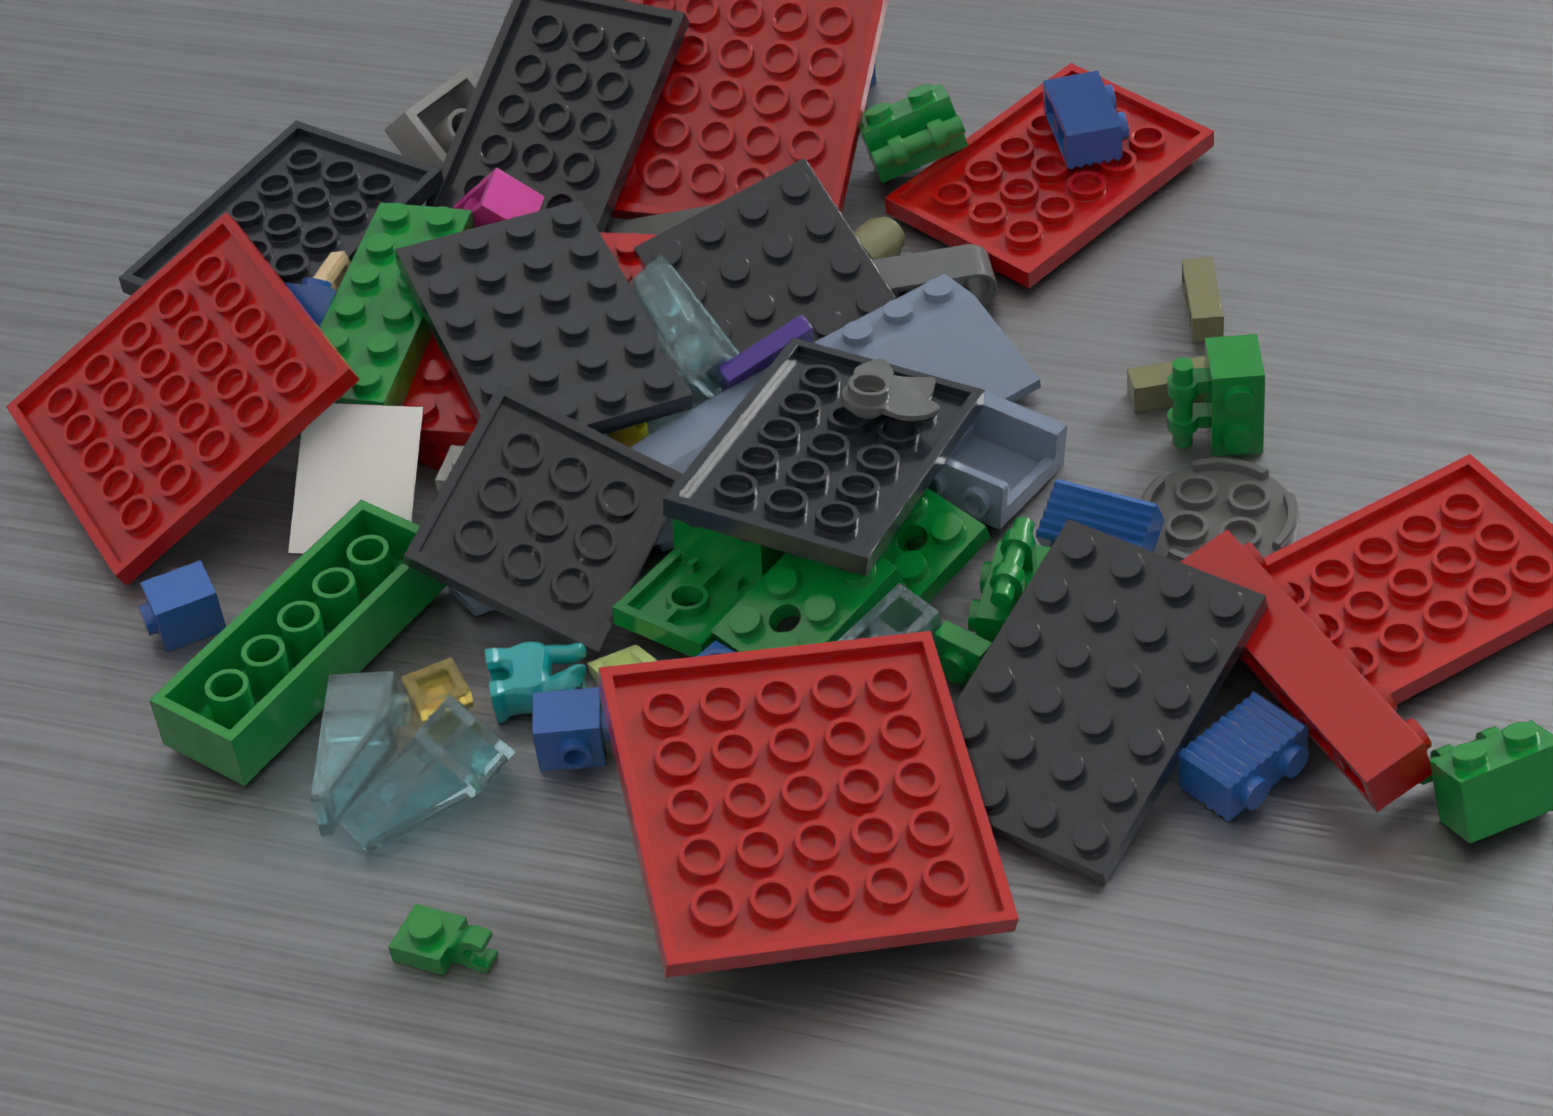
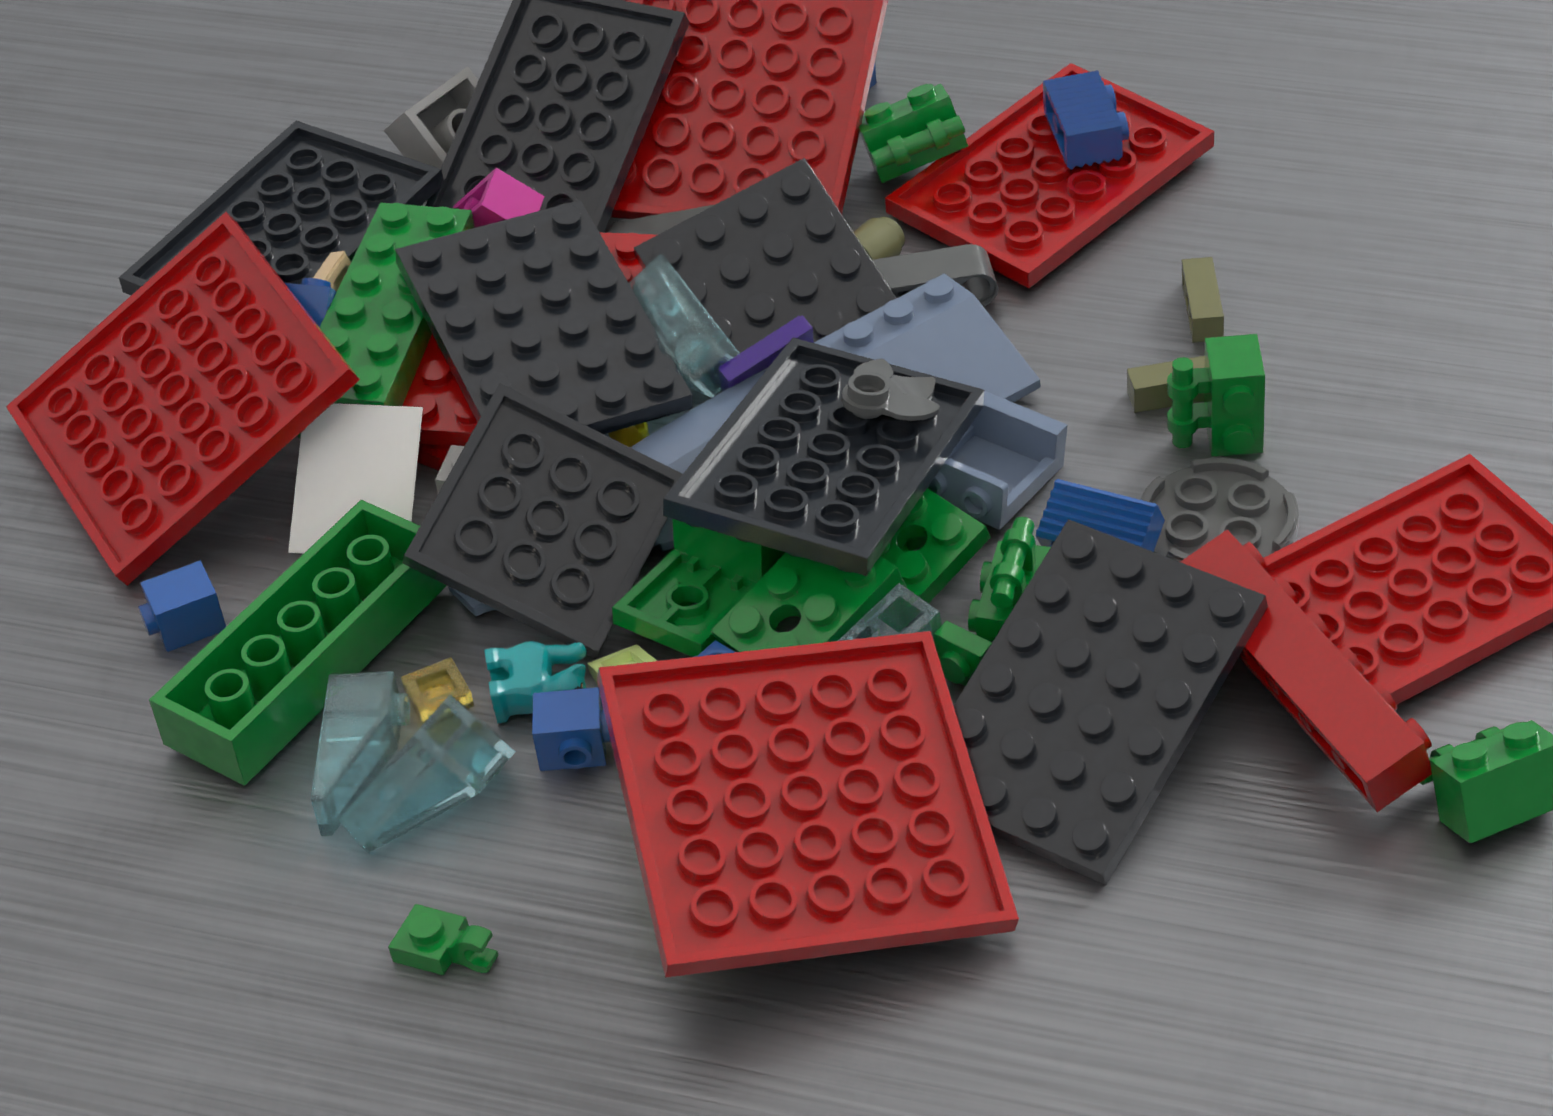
blue brick [1179,691,1309,821] -> none

